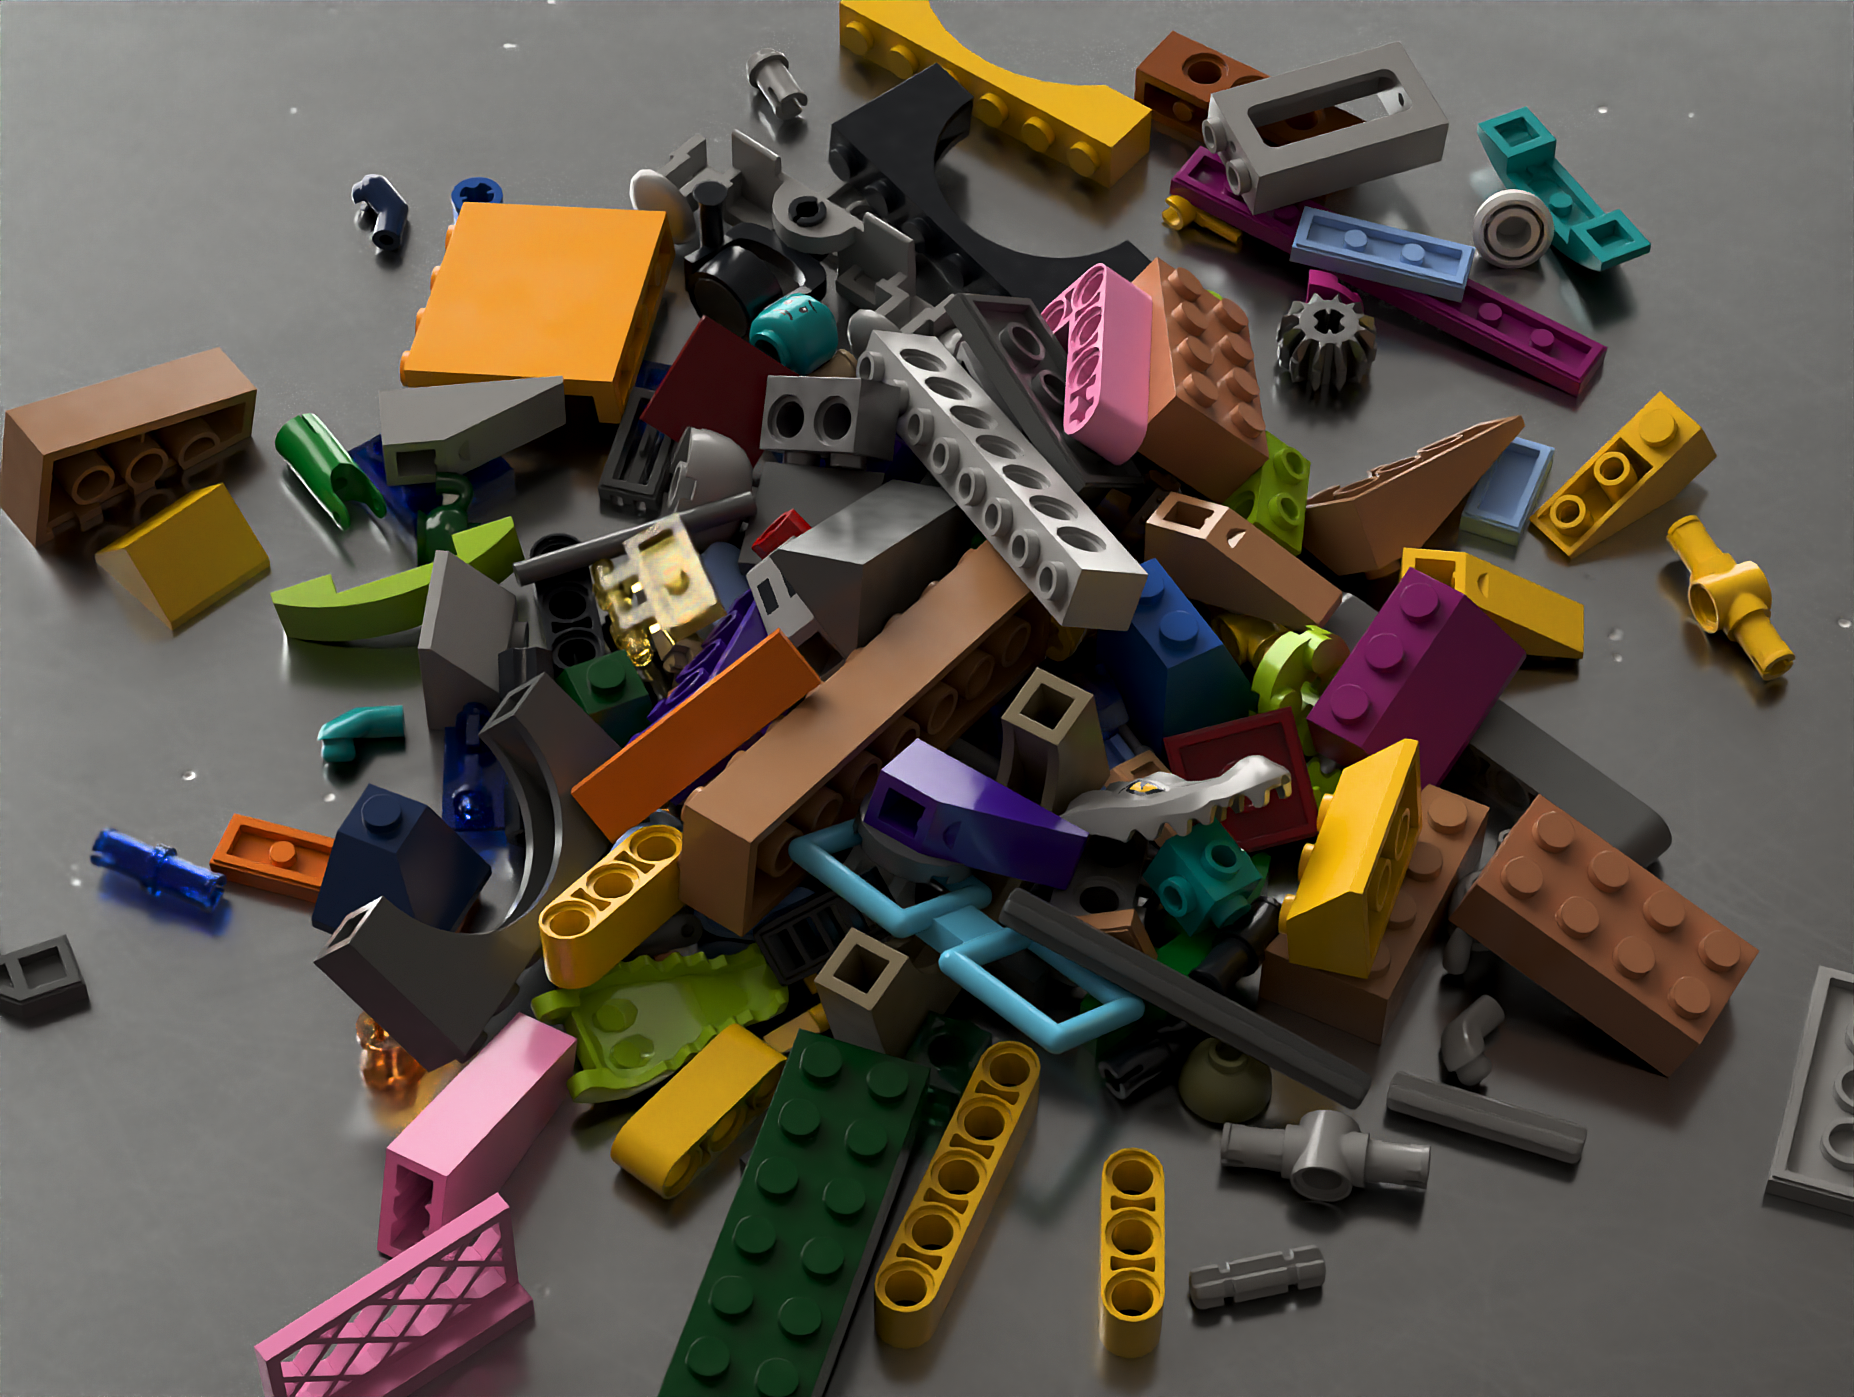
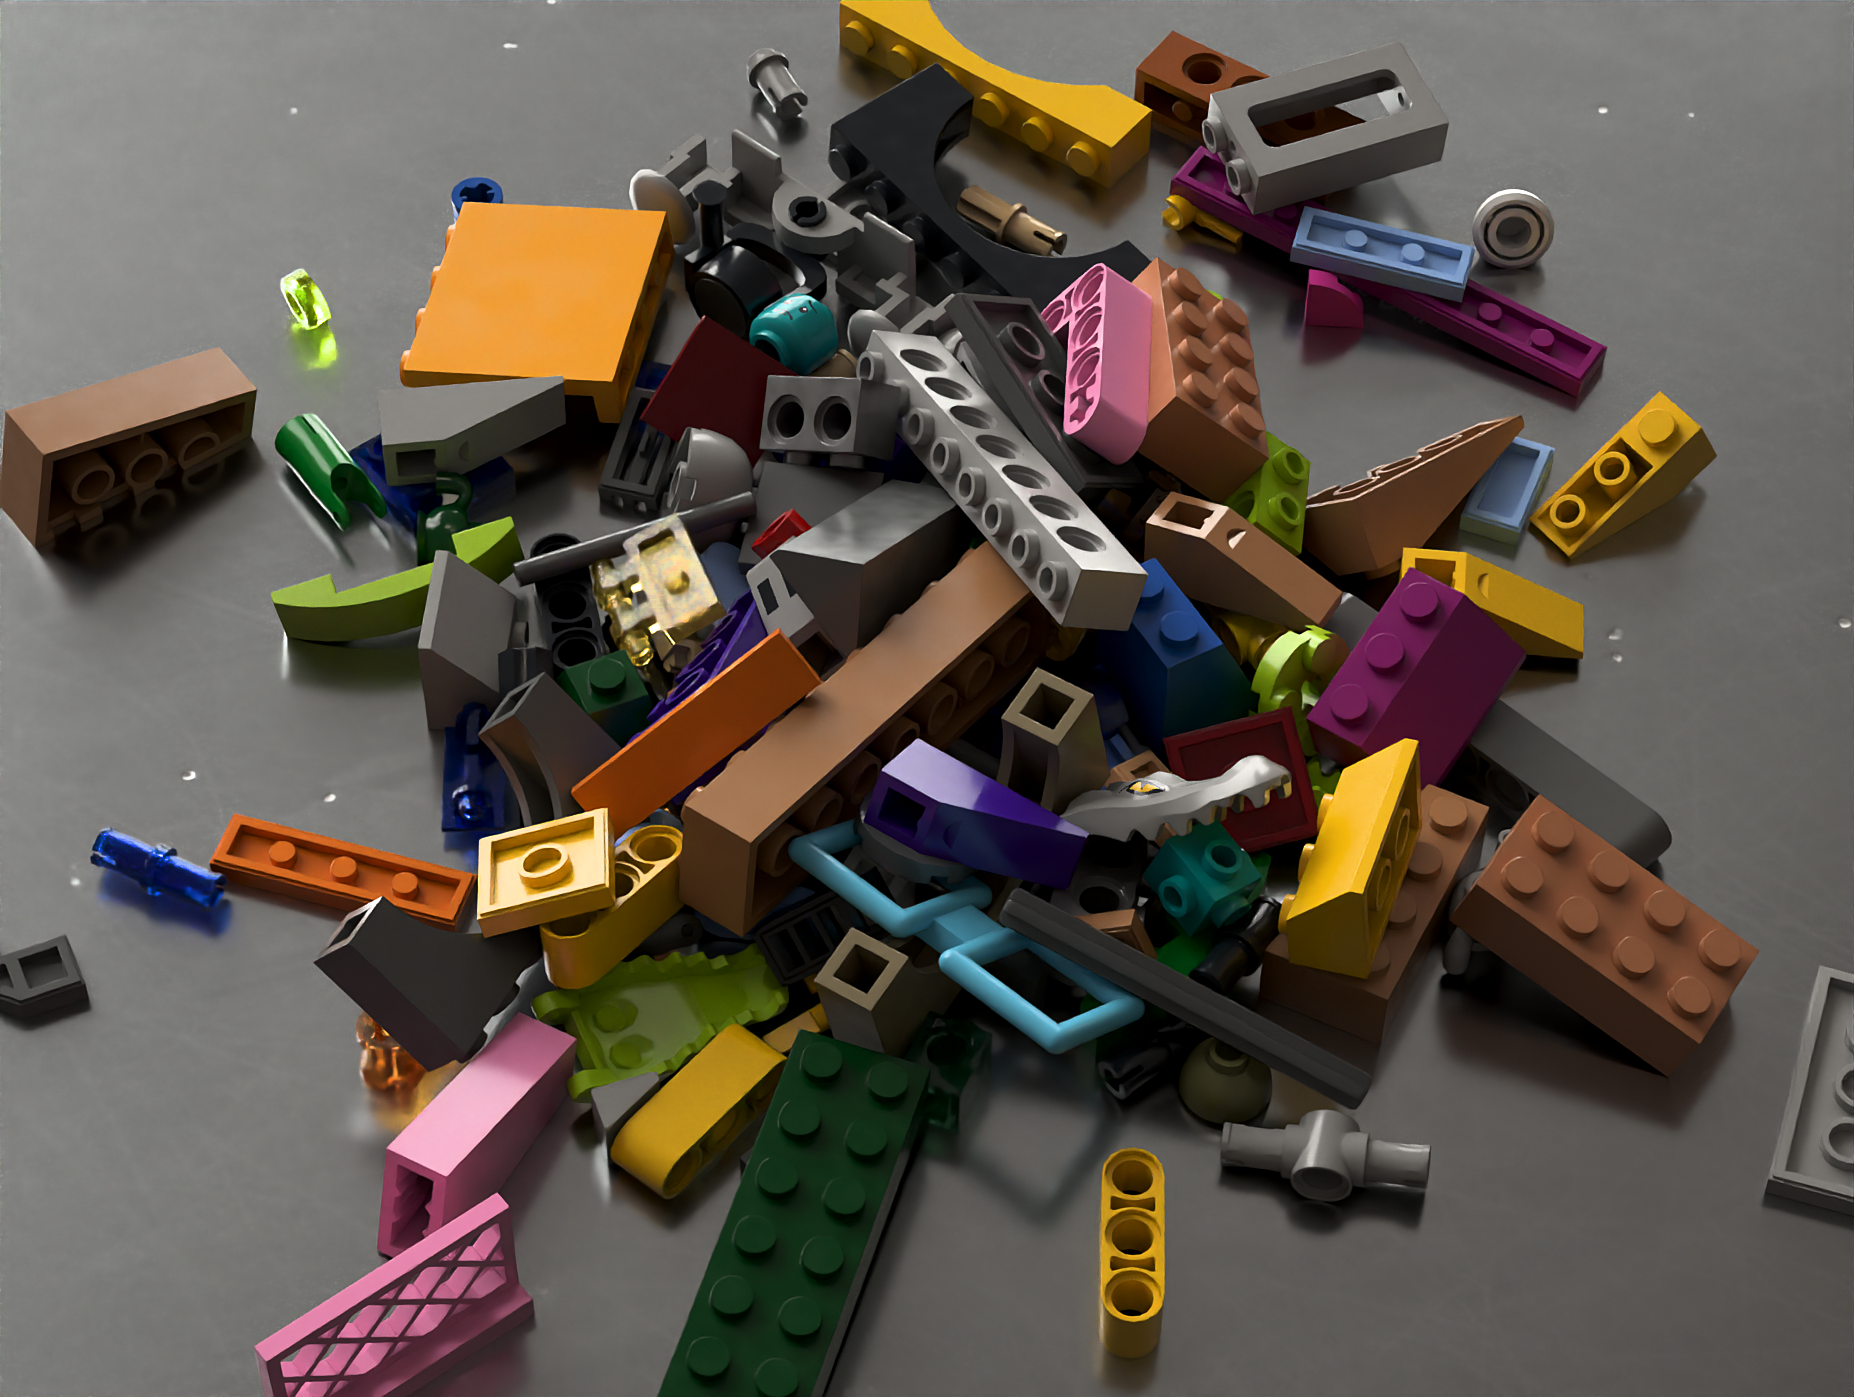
yellow slope [95,483,270,631] -> none
dark blue slope [311,783,492,935] -> none
teal arm [317,705,405,763] -> none
dark blue arm [351,174,409,251] -> none
yellow beam [874,1041,1041,1349] -> none
light grey axle [1188,1245,1326,1309] -> none
flat silver gear [1276,292,1377,392] -> none
light grey axle [1386,1071,1587,1164] -> none
light grey arm [1440,995,1505,1086] -> none
teal slope [1477,106,1651,271] -> none
yellow pin [1666,515,1795,681] -> none
none -> clear neon green tile [280,268,331,330]
none -> yellow tile [477,808,616,938]
none -> light grey slope [590,1071,660,1165]
none -> tan axle [956,185,1067,257]

